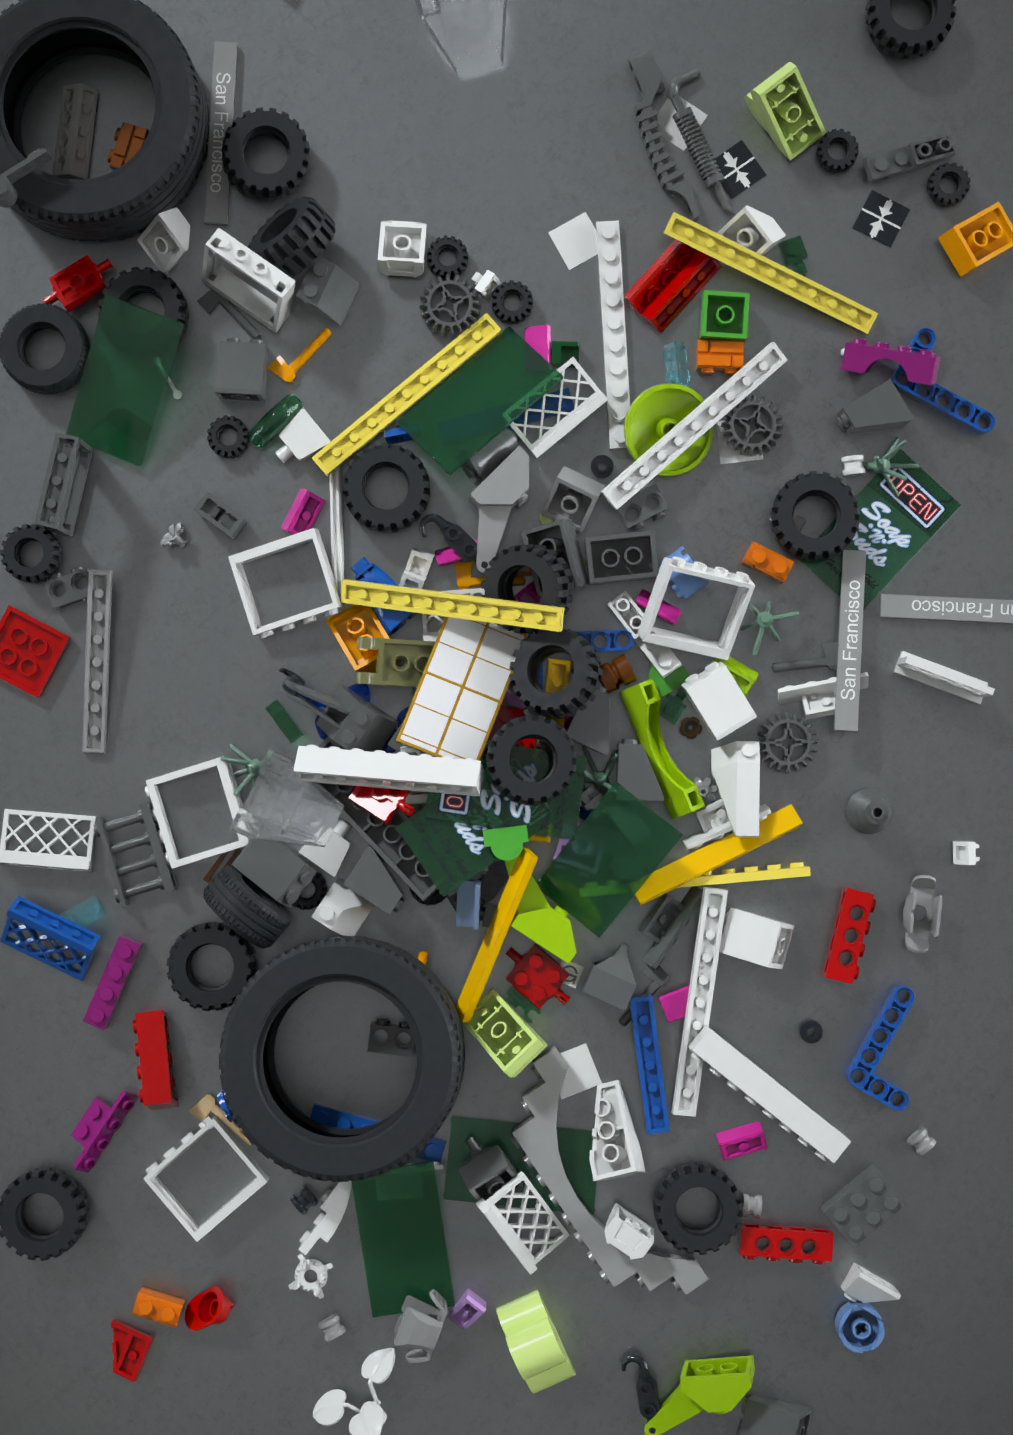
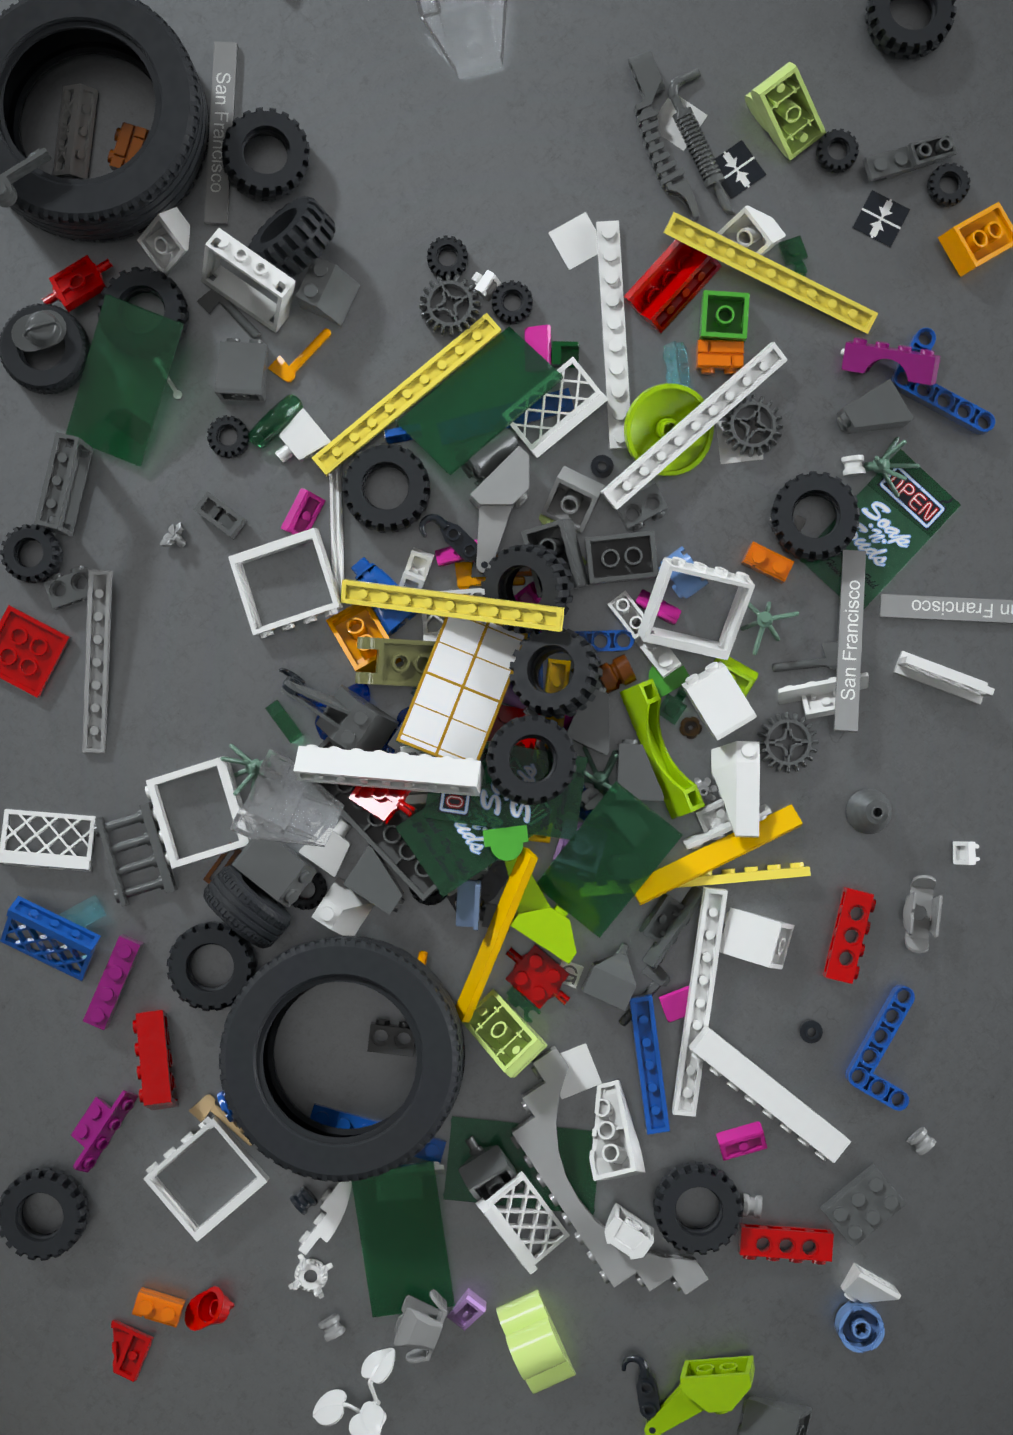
white slope [378,220,427,278] -> none
none -> dark grey piece [11,310,67,352]

